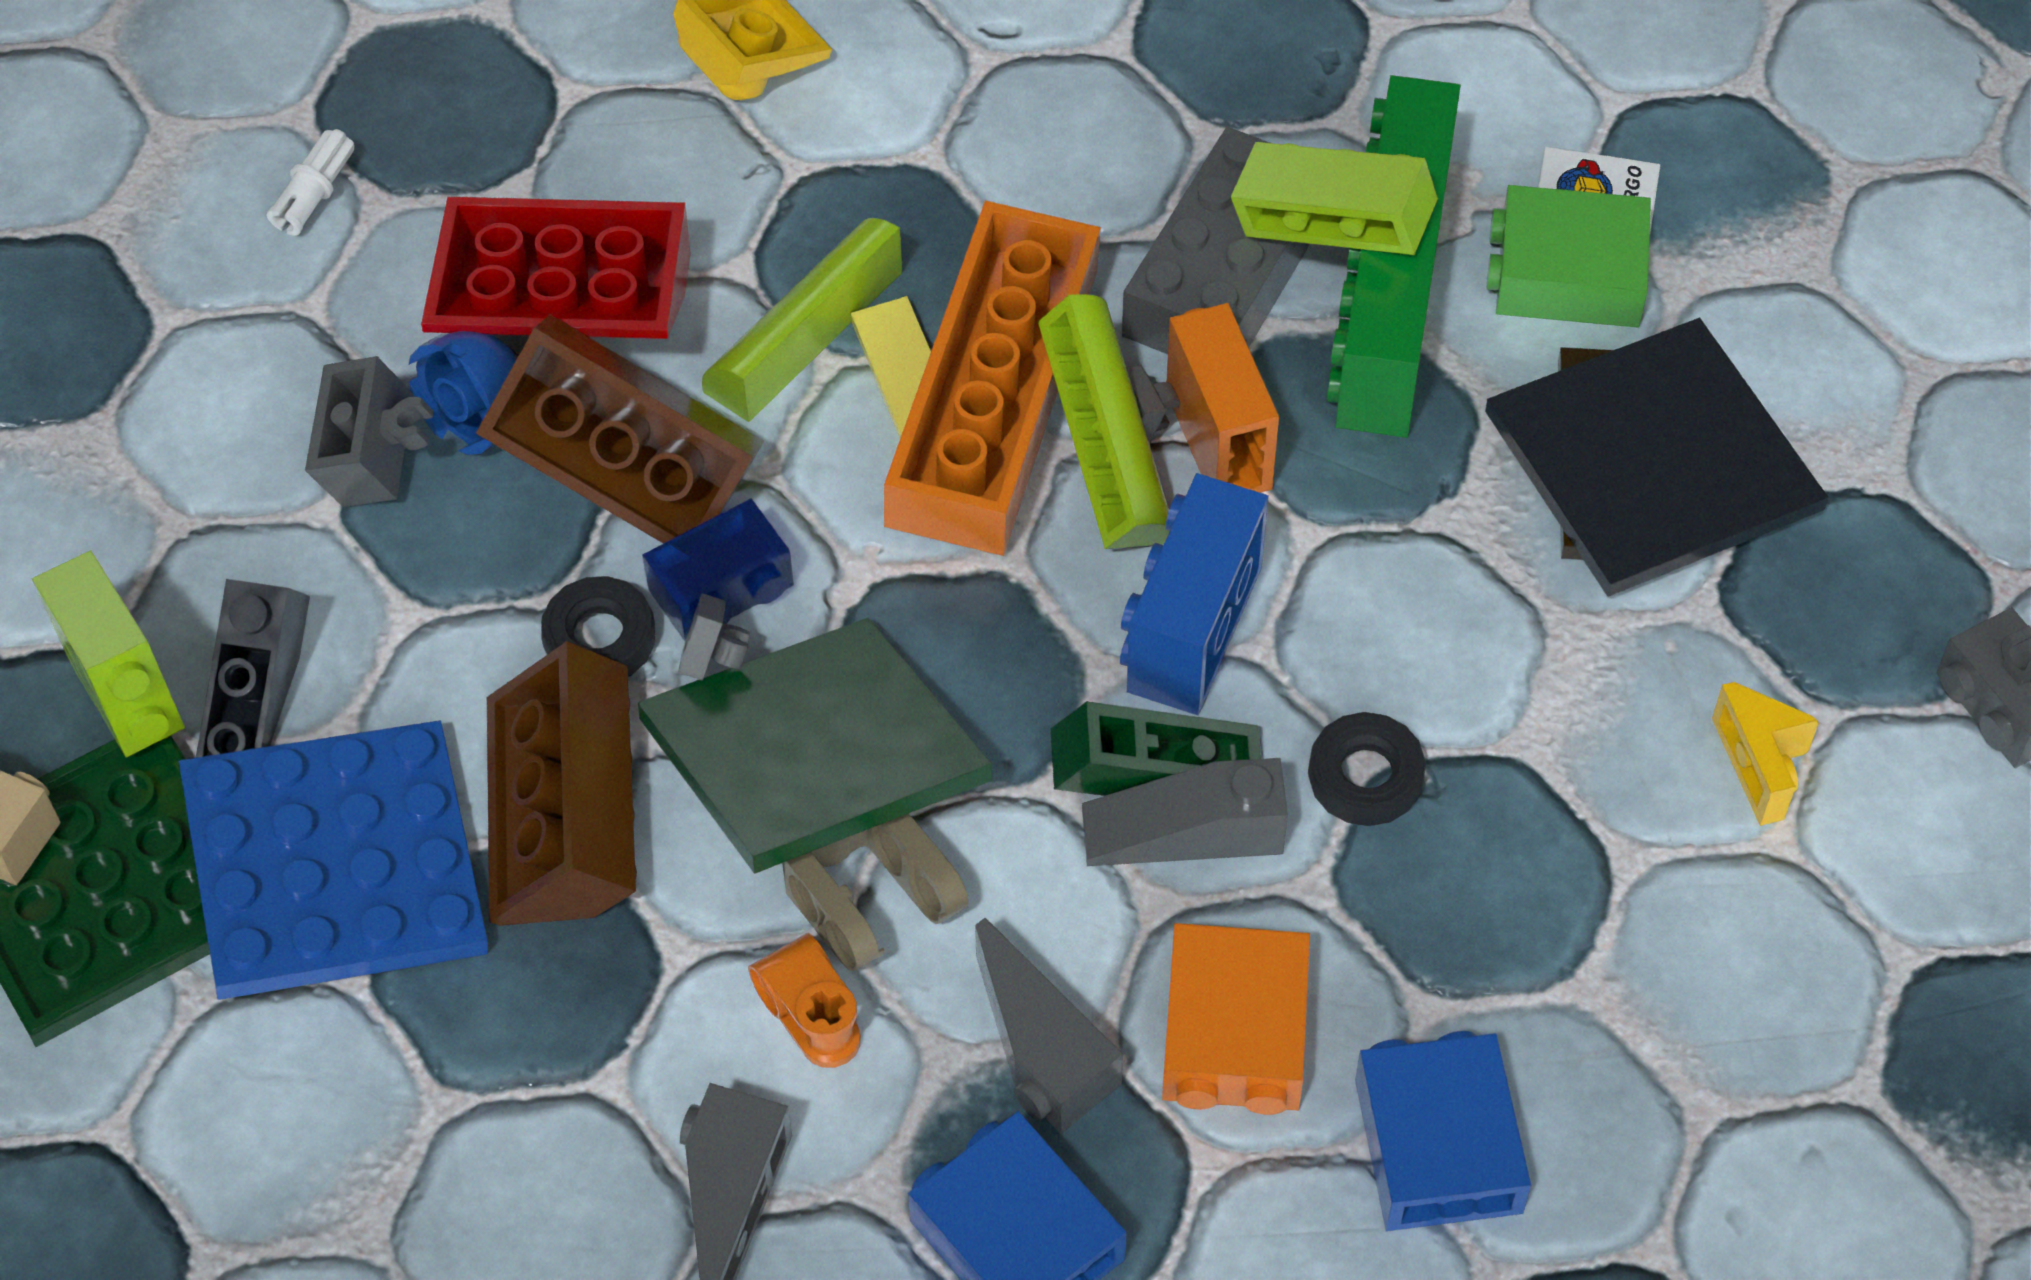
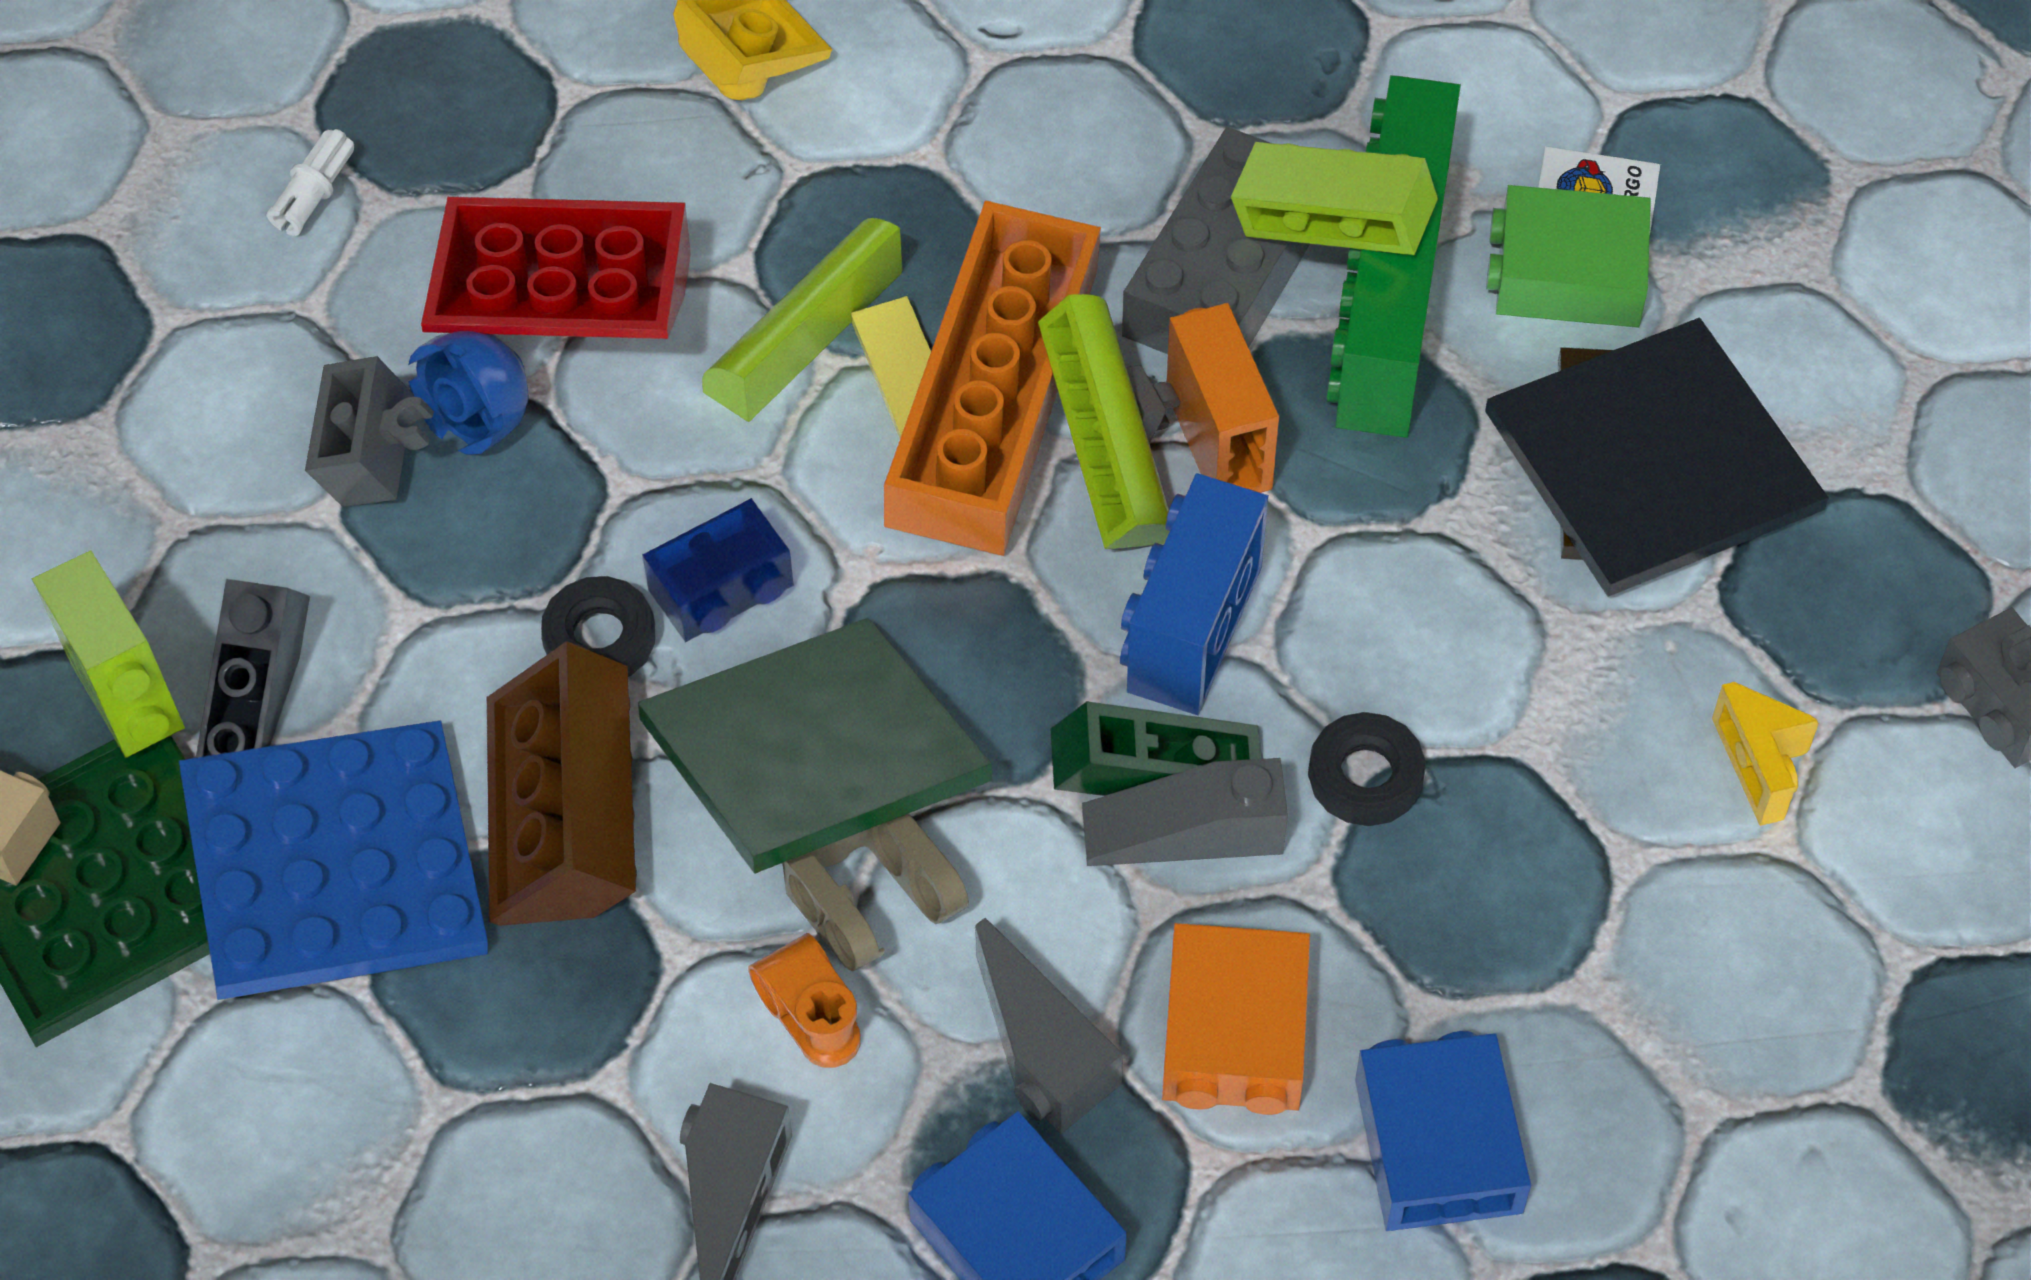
reddish brown slope [476,315,764,561] -> none
dark grey tile [678,593,750,681] -> none

